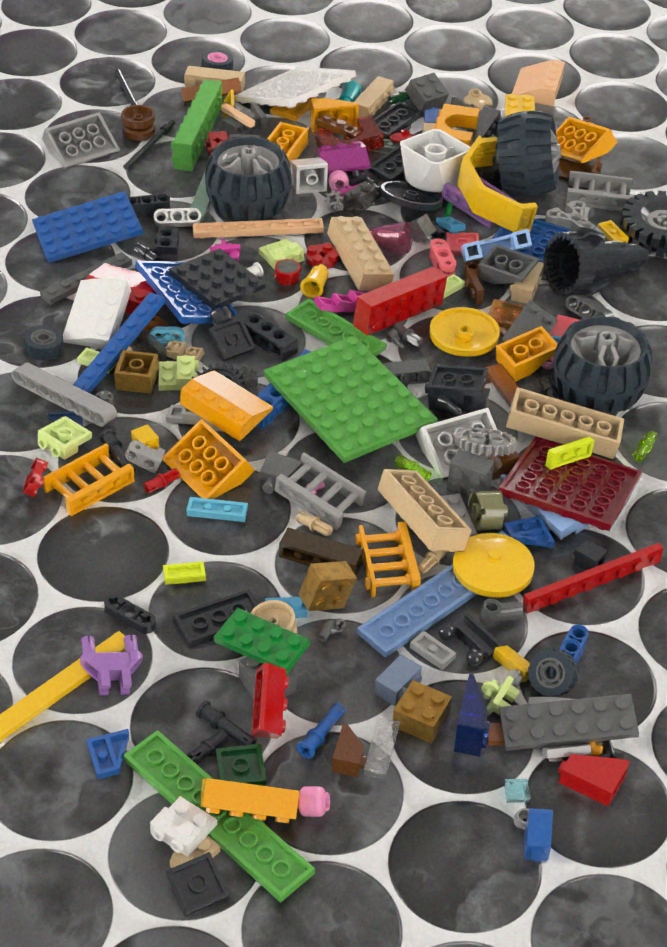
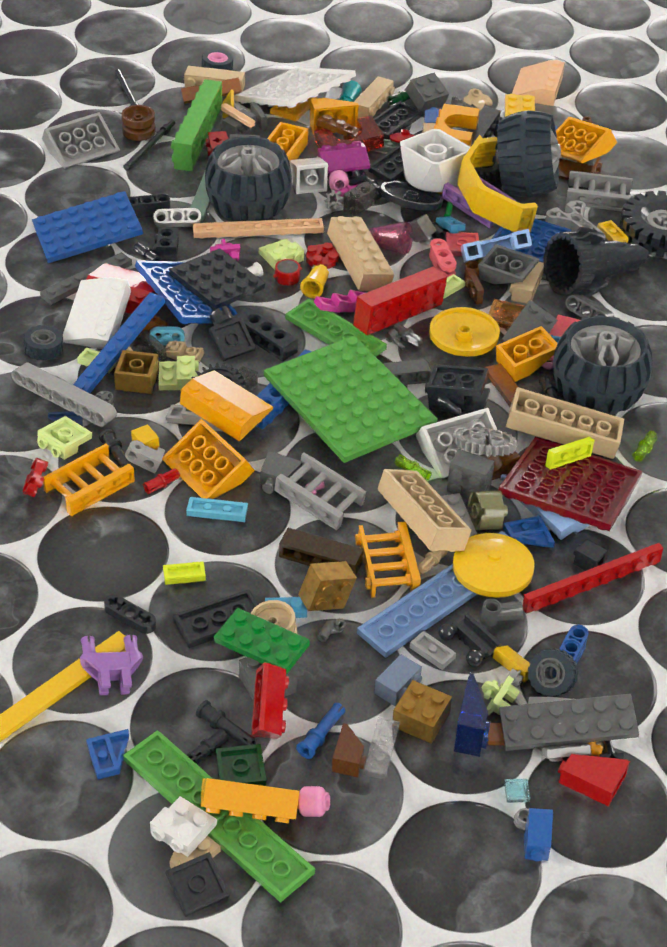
tan axle [296,510,333,536] -> none

